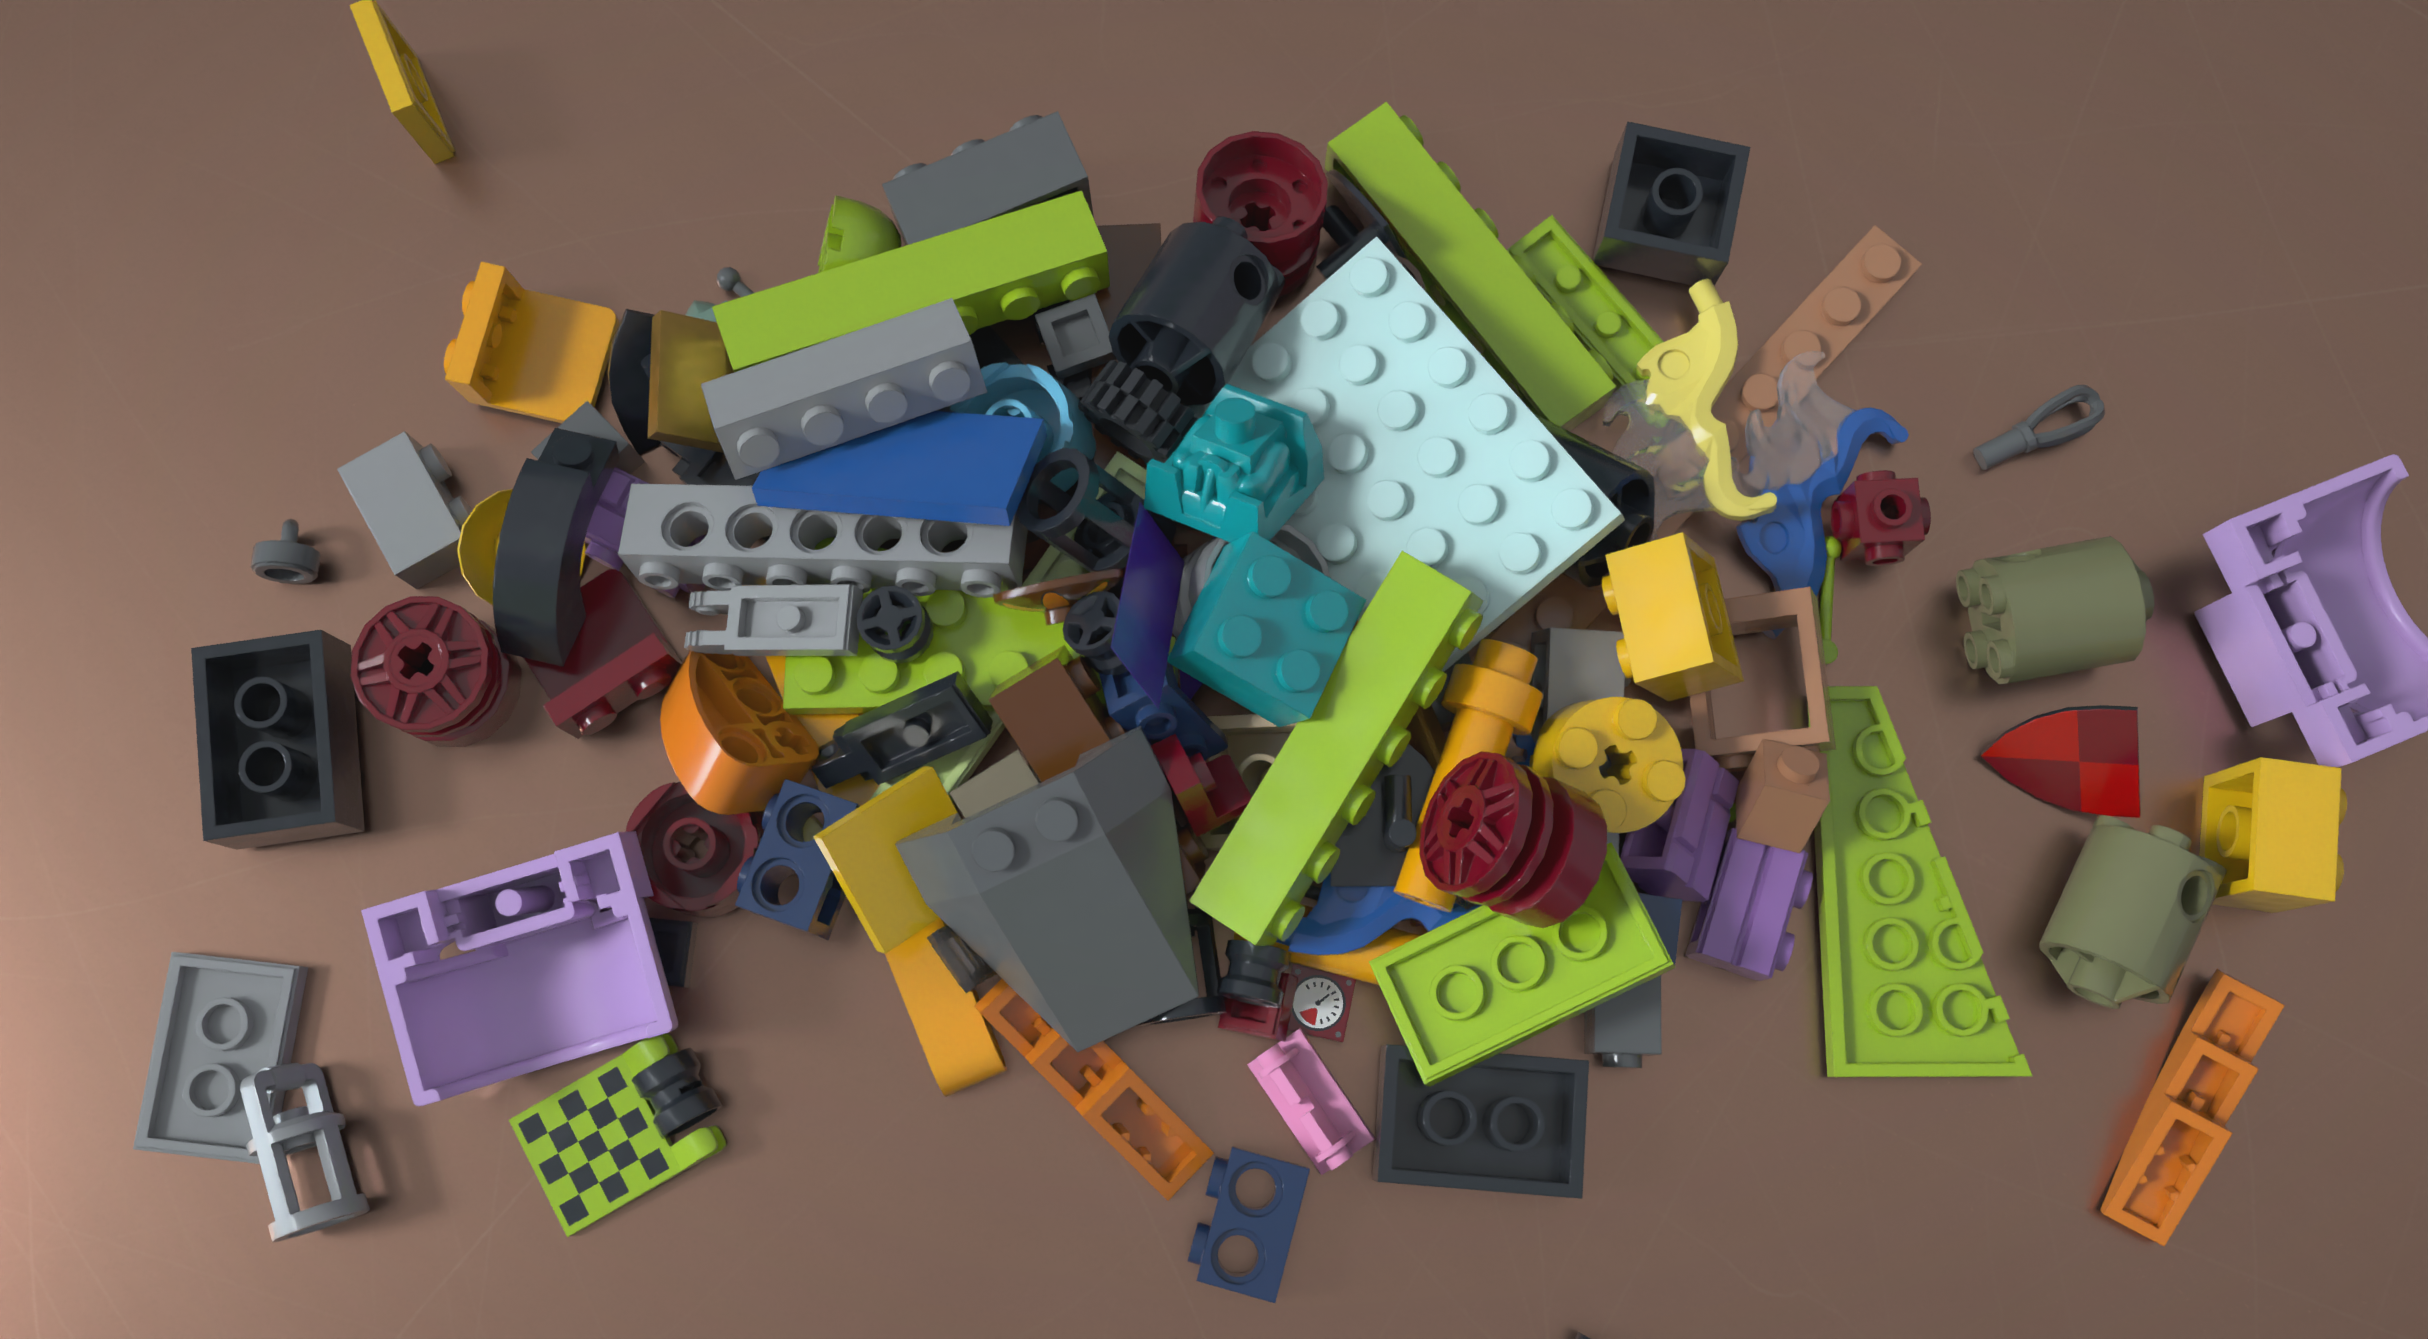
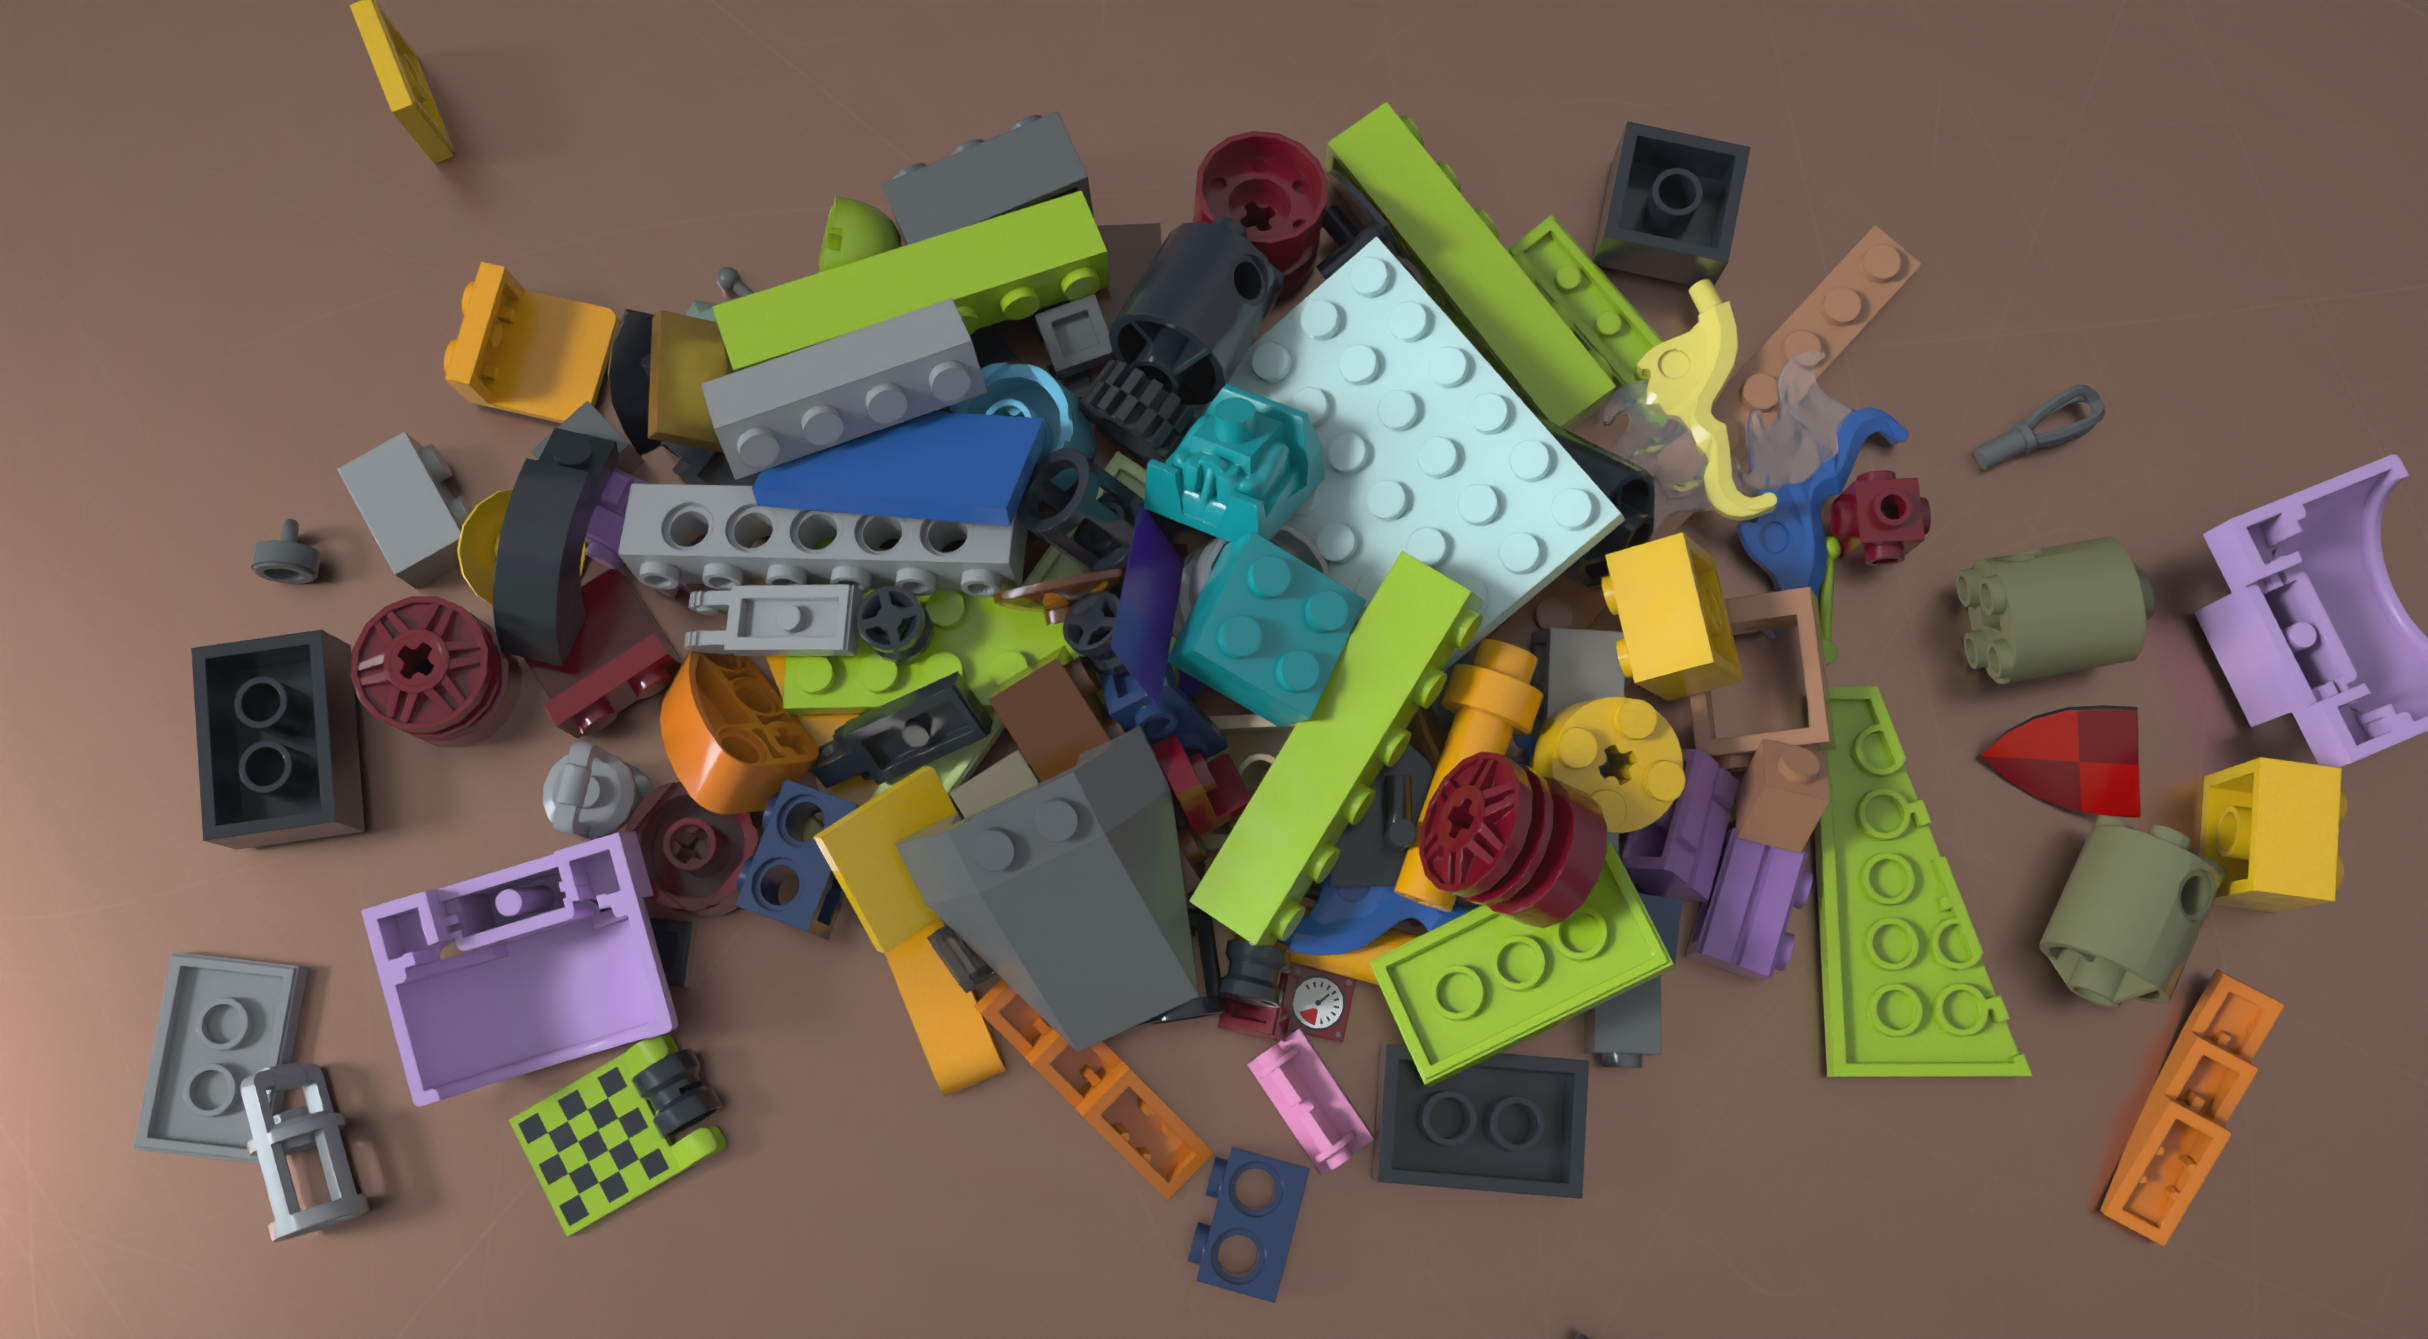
none -> light grey piece [543,741,655,842]

